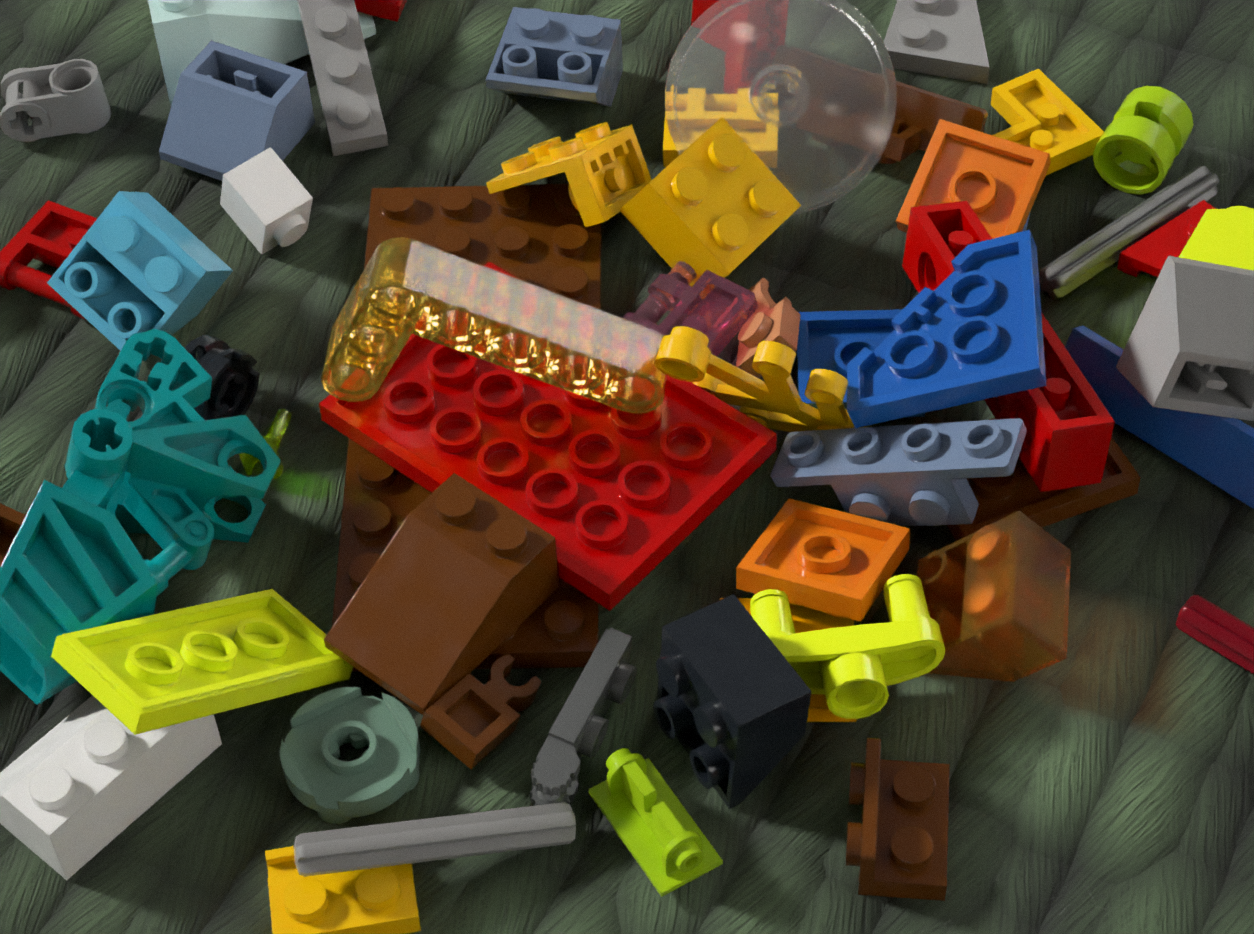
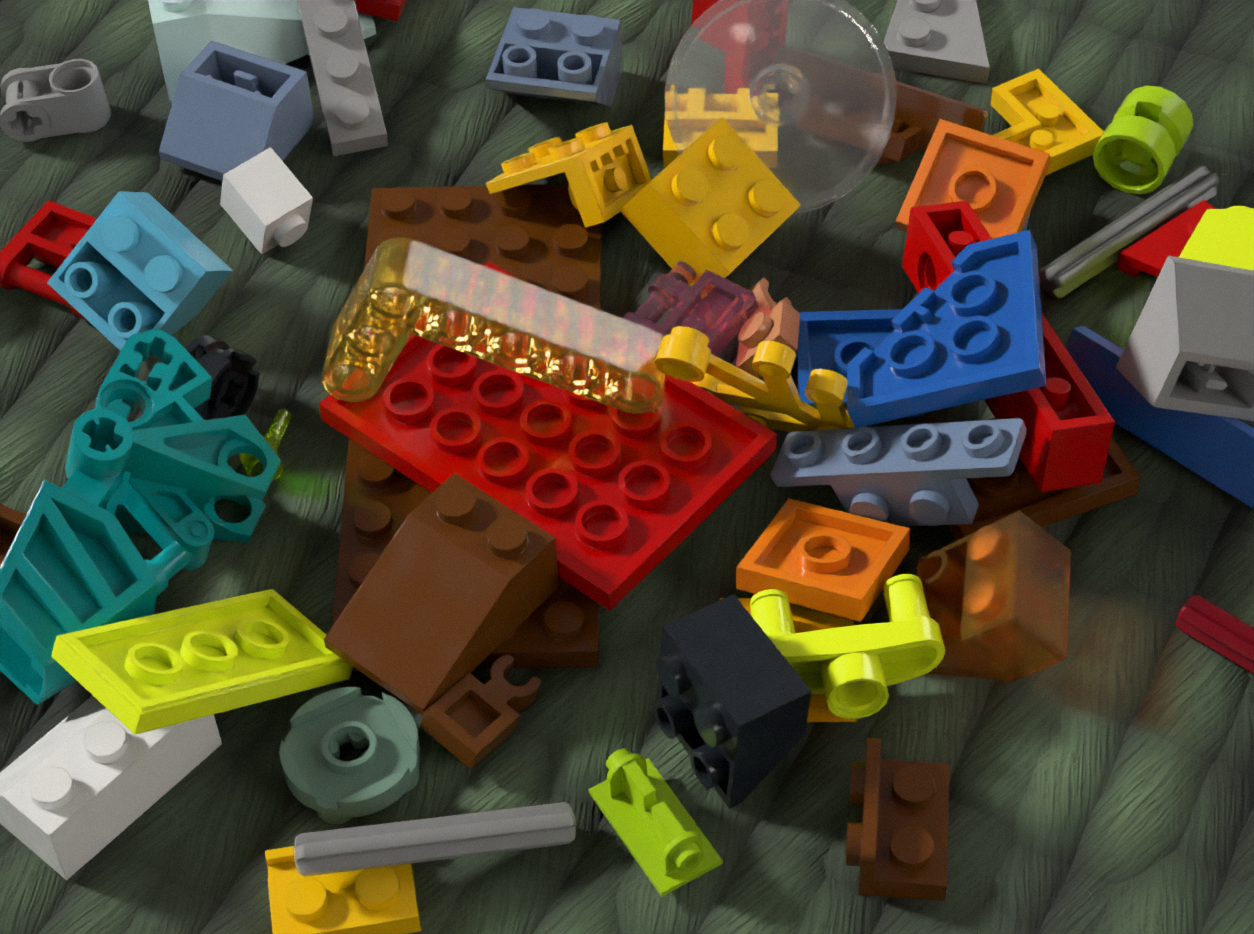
dark grey hinge [530,628,637,806] -> none

